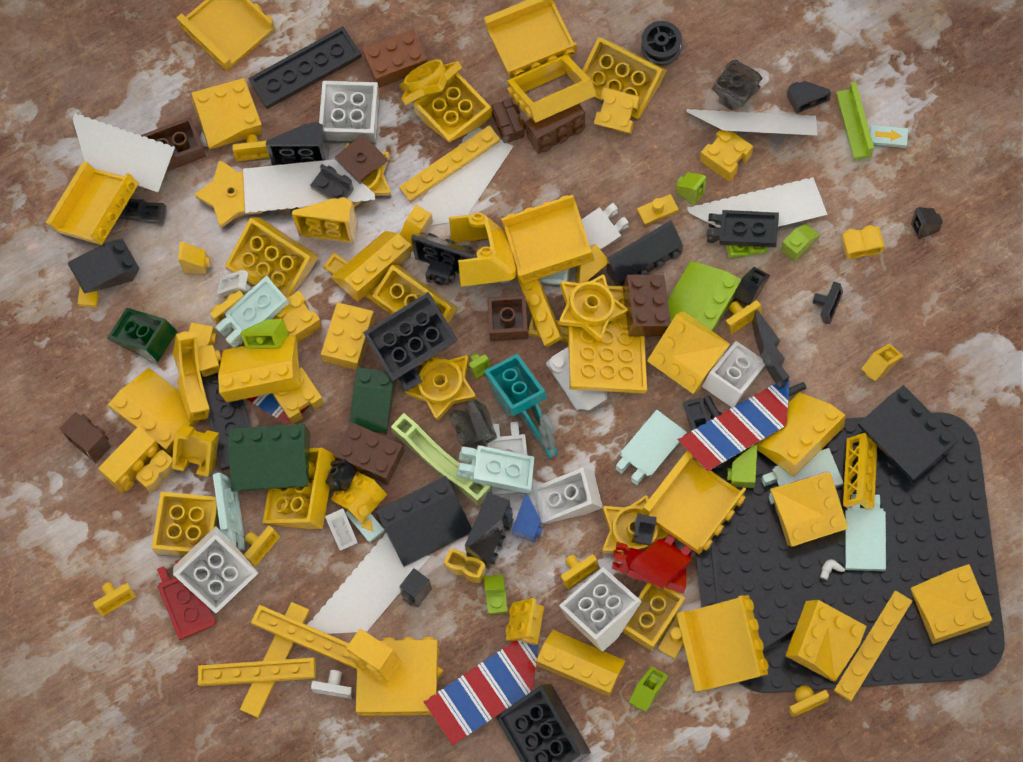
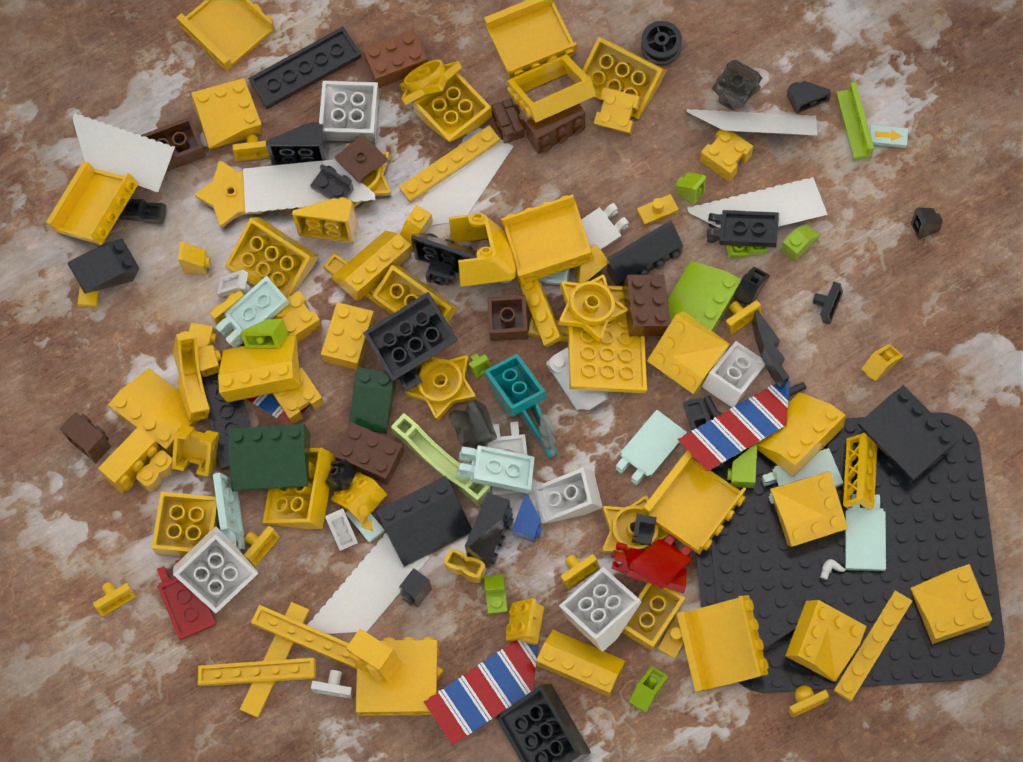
dark green slope [107,308,178,362] -> none
yellow brick [841,225,885,259] -> none

